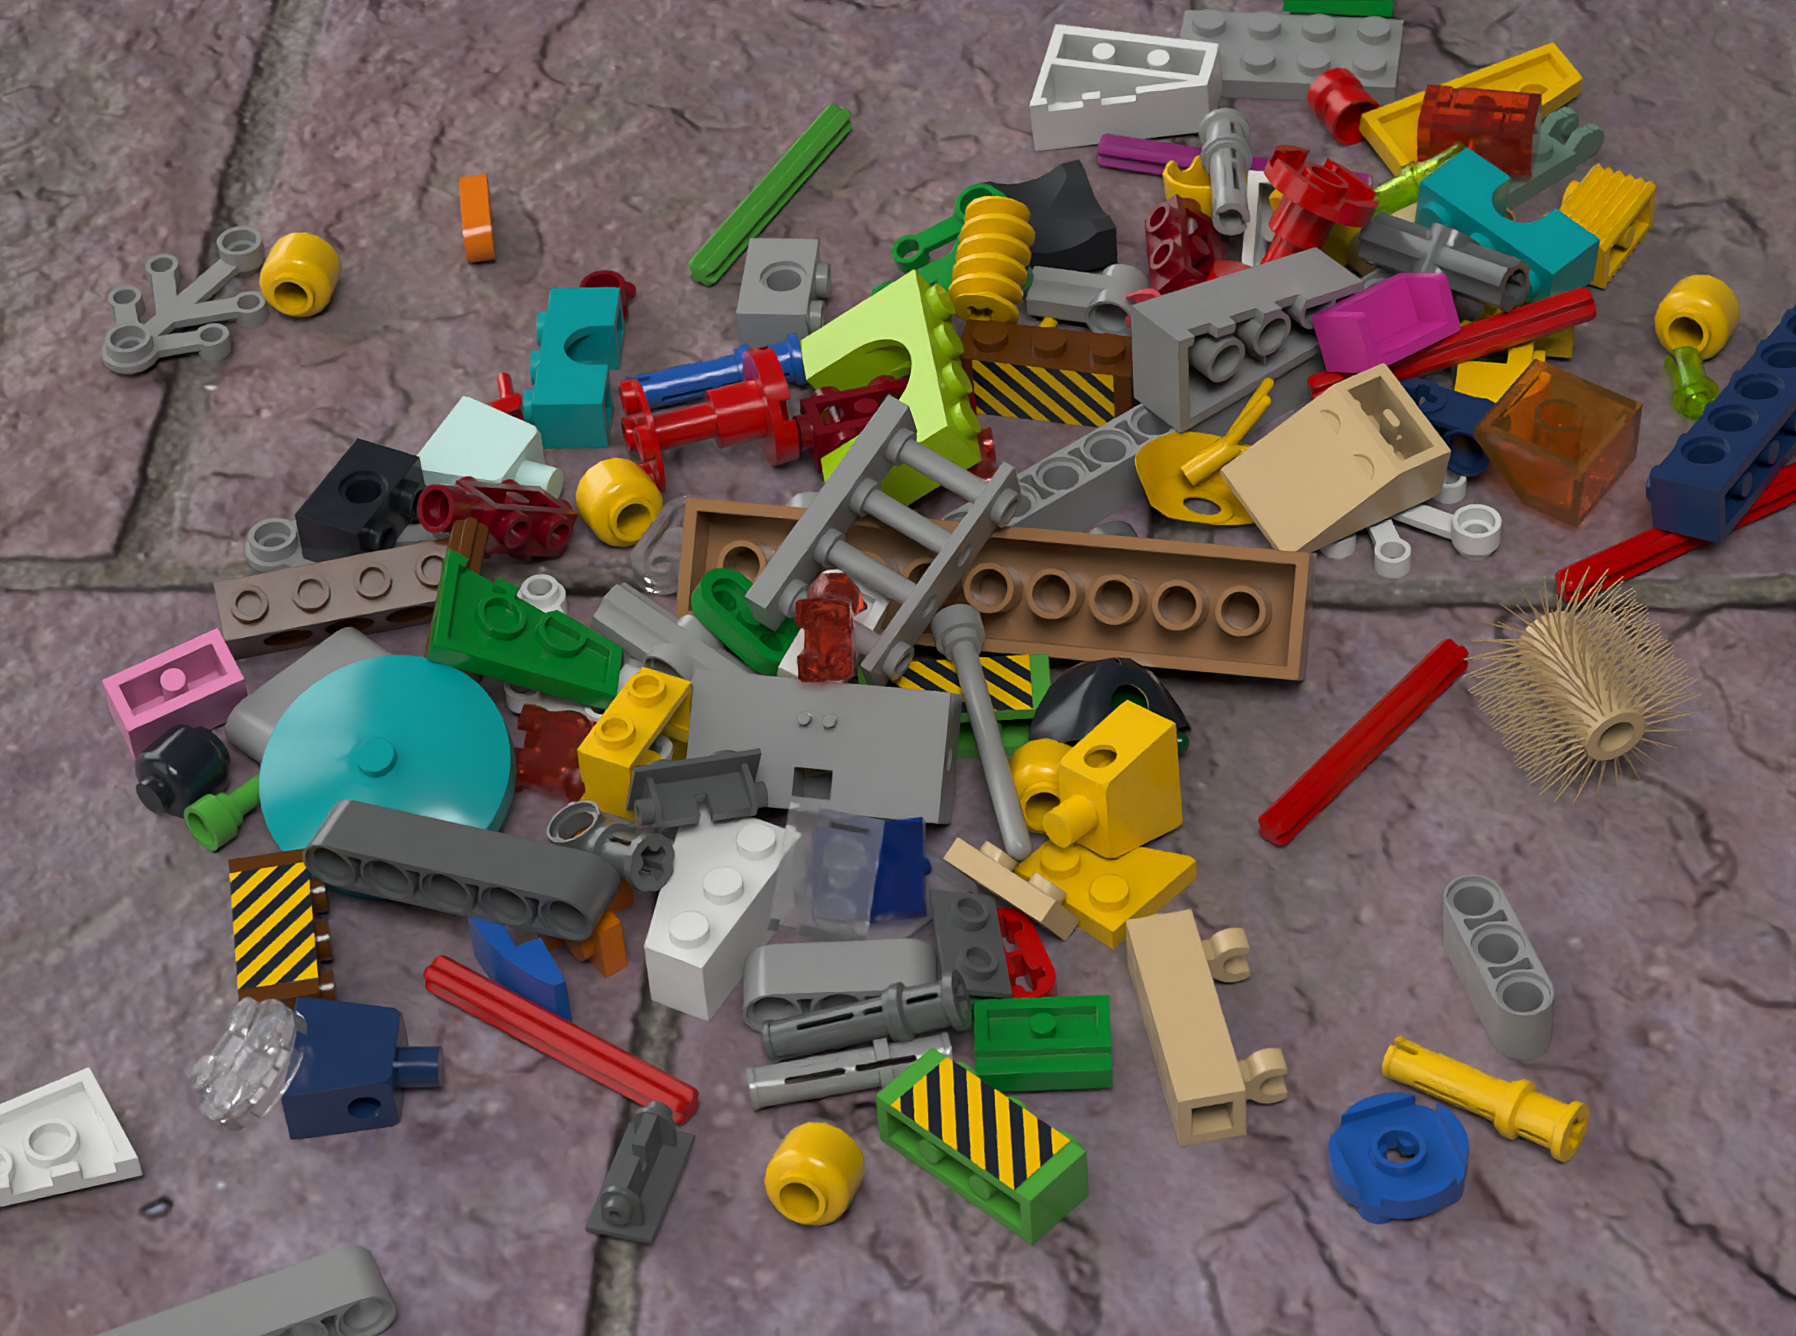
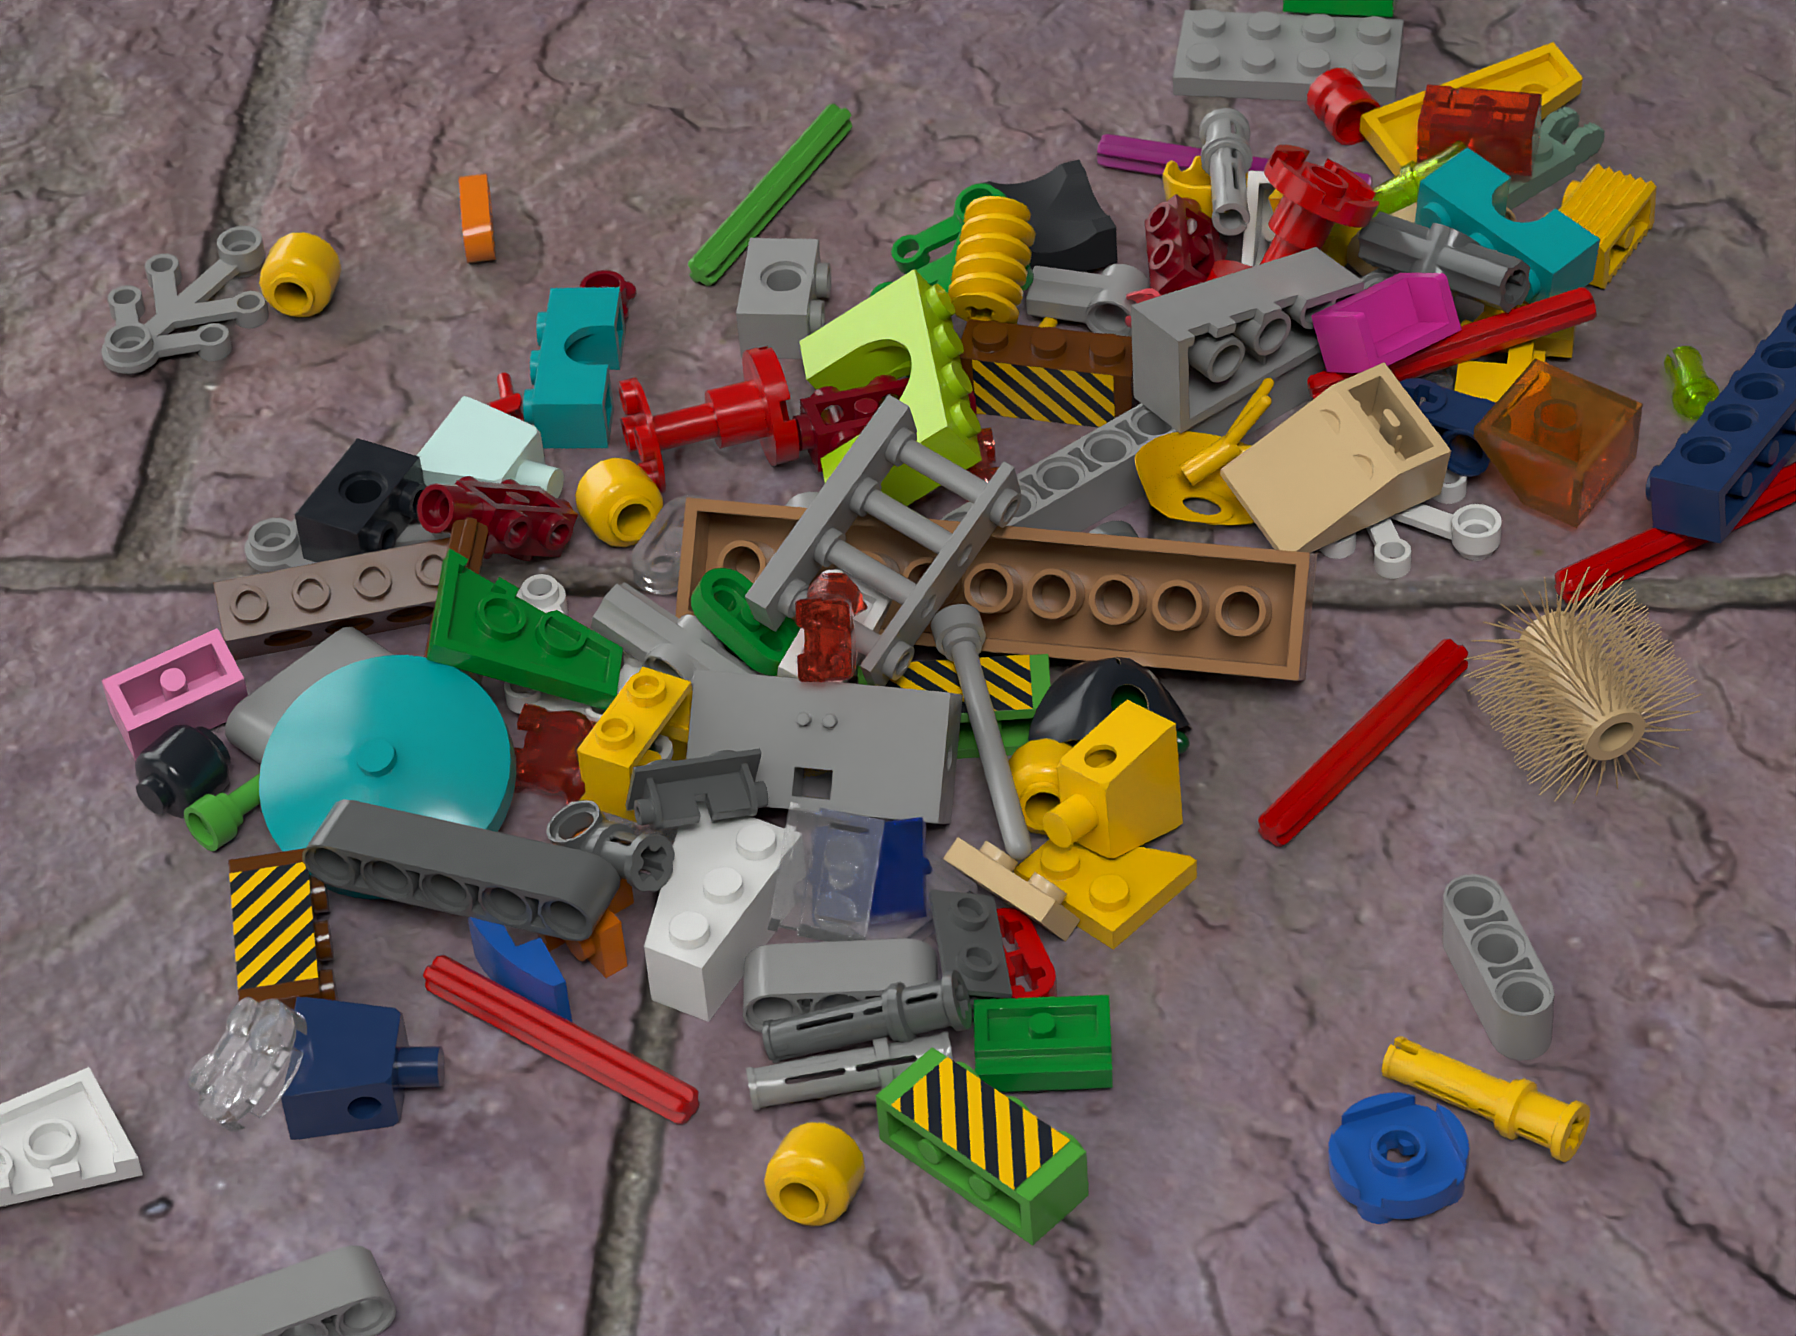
dark grey hinge [585,1101,695,1244] -> none
blue pin [625,333,807,410] -> none
white wedge [1029,24,1222,151] -> none
tan brick [1126,909,1288,1147] -> none
yellow head [1654,274,1740,361] -> none

